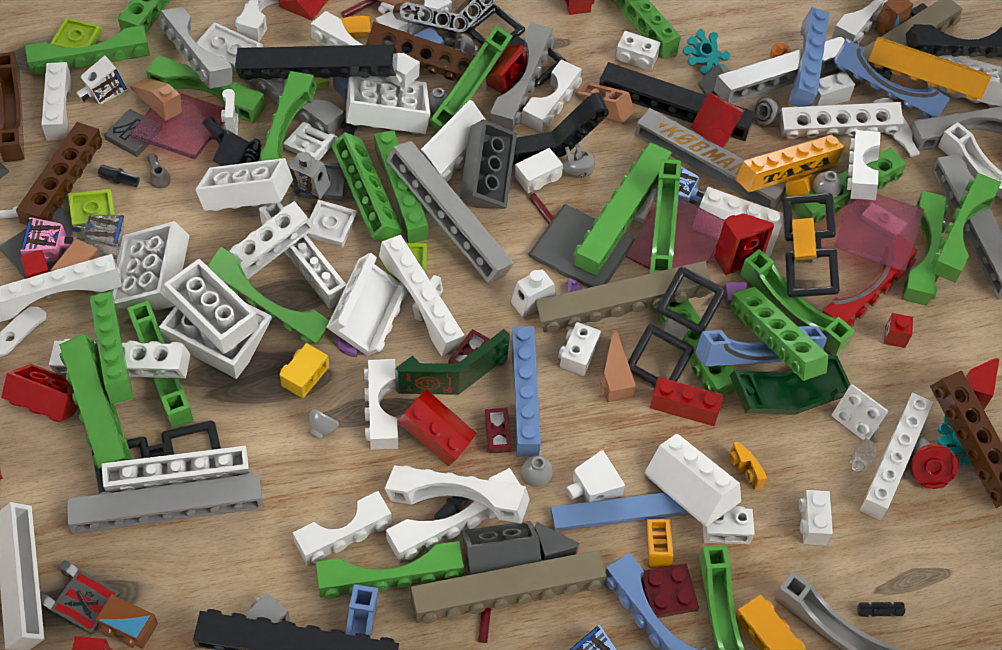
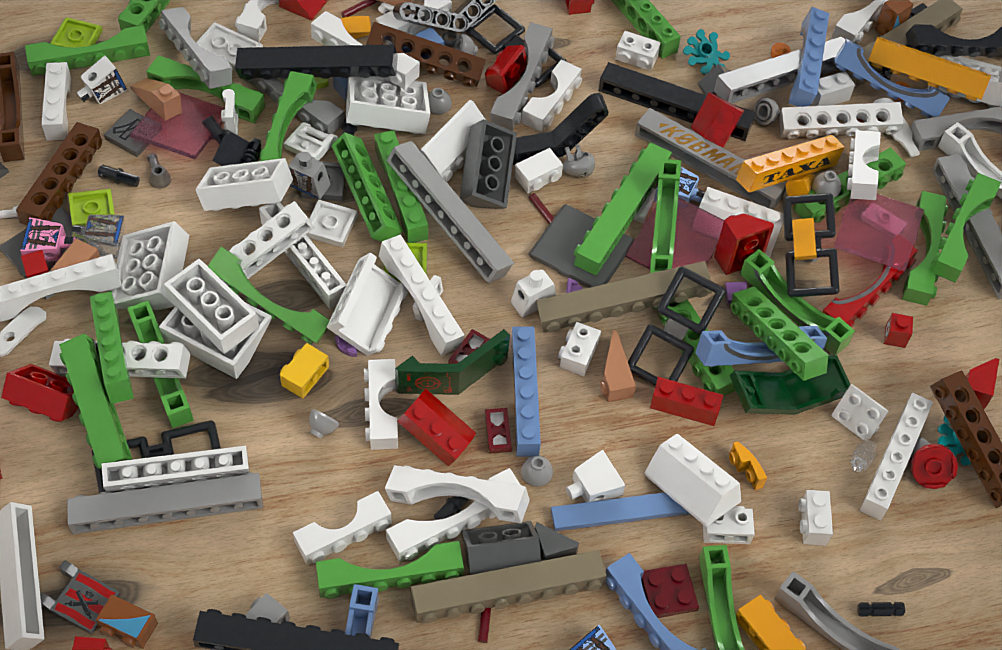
bright green arch [428,25,513,132] -> none
nougat slope [575,82,635,123] -> none
light orange slope [646,519,673,568] -> none

